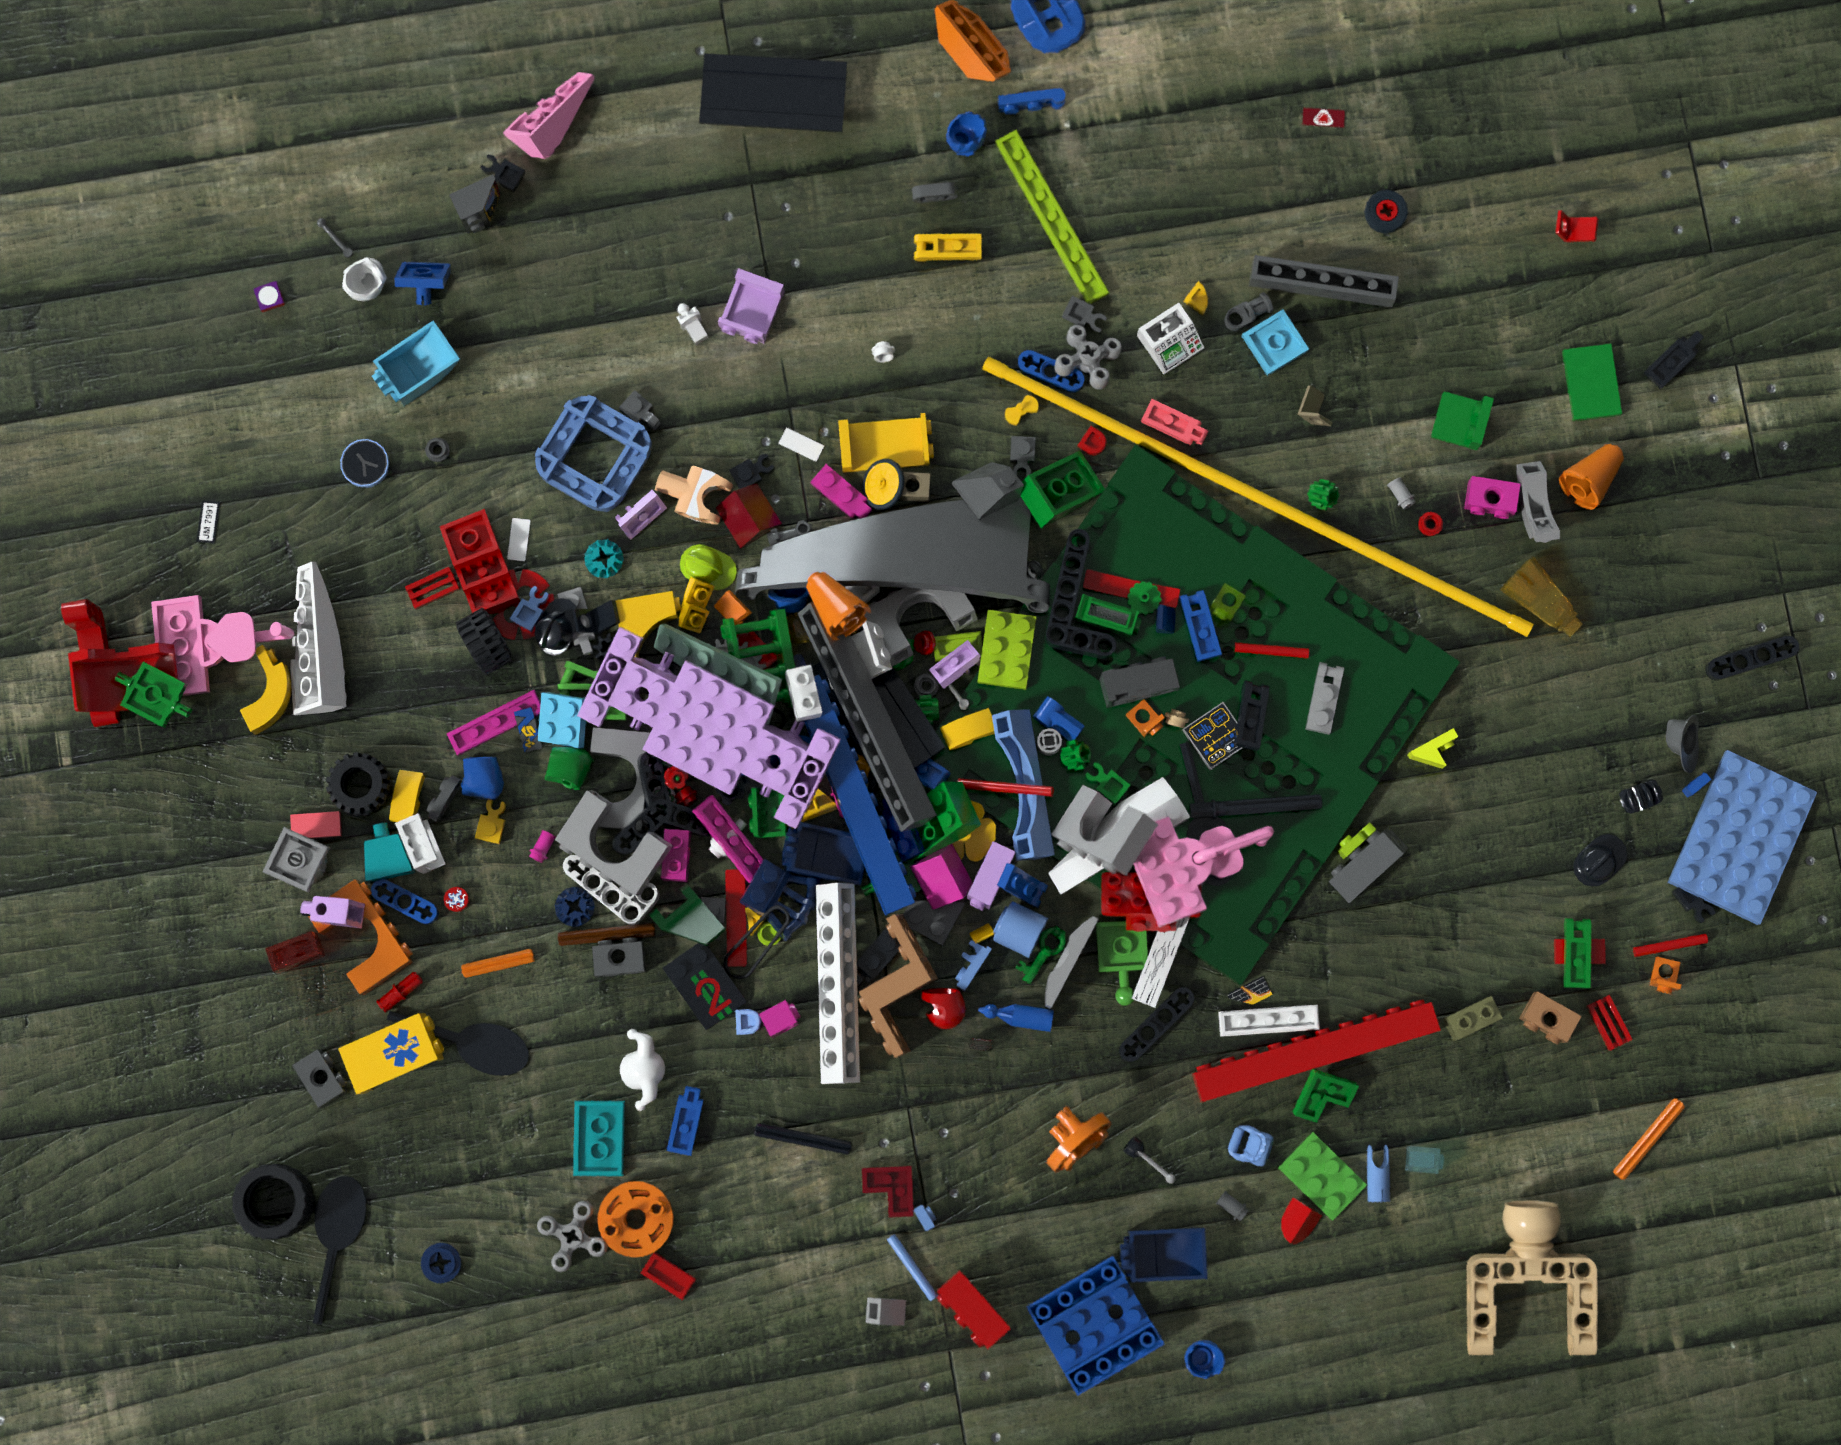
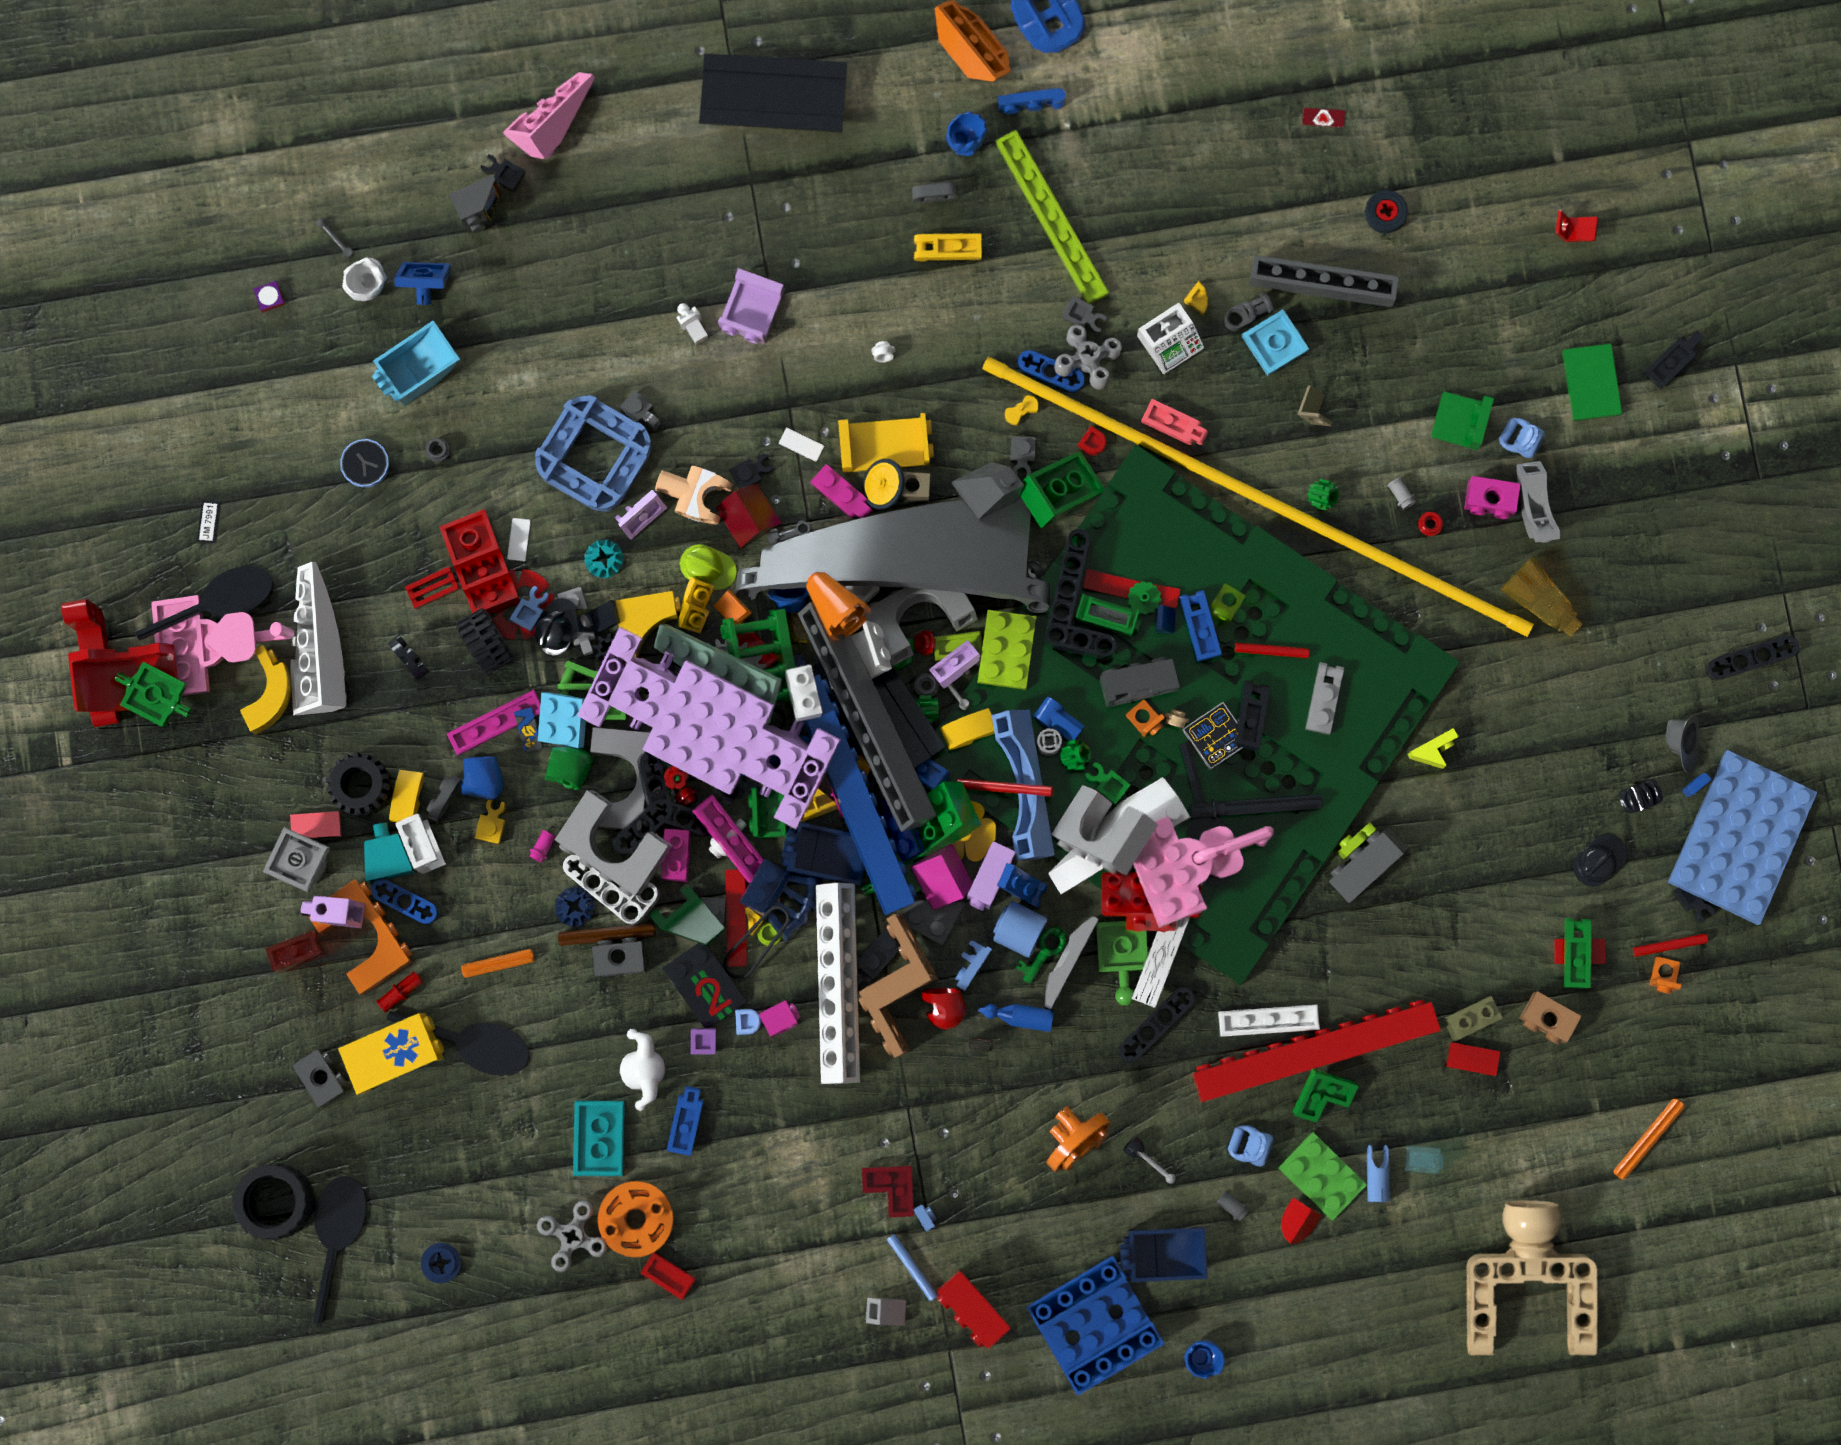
red tile [444,887,469,912] -> none
black axle [754,1123,852,1155] -> none
yellow piece [969,923,995,944] -> none
sticker [1228,976,1272,1005] -> none
orange cone [1559,444,1624,510] -> none
red tile [1586,995,1633,1051] -> none
none -> black piece [135,566,272,641]
none -> black plate [388,634,430,680]
none -> medium lavender plate [691,1028,716,1054]
none -> red tile [1446,1042,1500,1076]
none -> medium blue piece [1499,418,1545,458]

